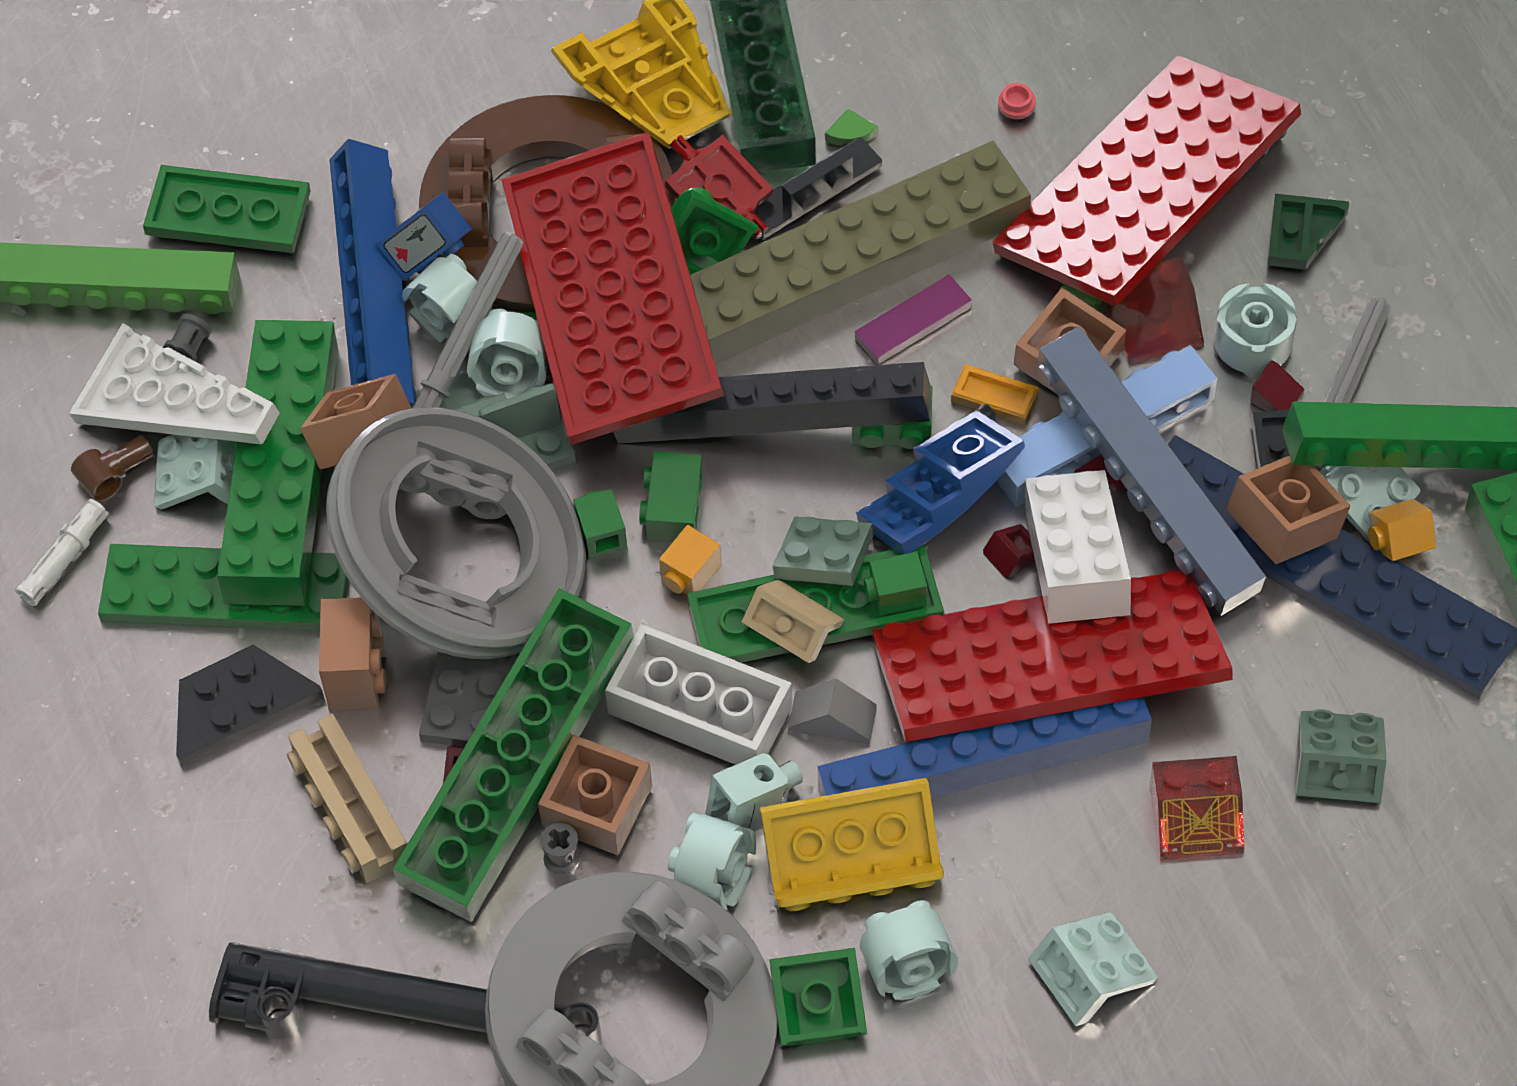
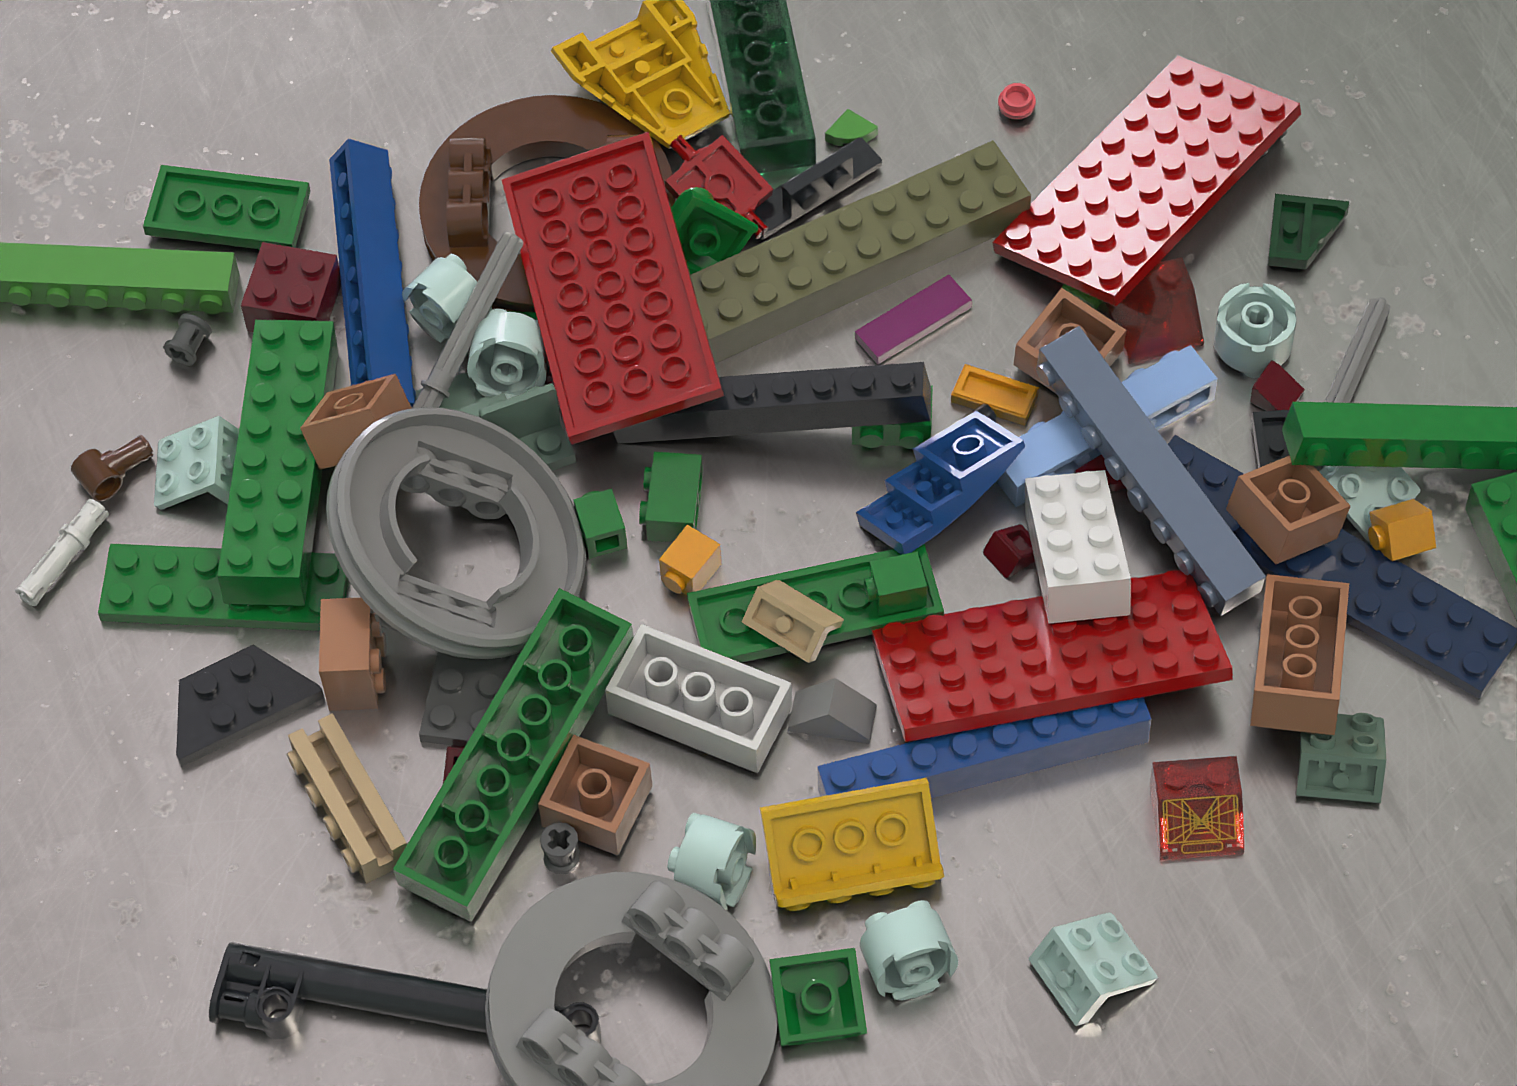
white wing [69,323,280,444] -> none
brick [375,192,472,281] -> none
light aqua torso [705,753,803,832] -> none
sand green plate [773,517,873,586] -> none
none -> dark red brick [241,242,341,332]
none -> nougat brick [1250,574,1349,735]

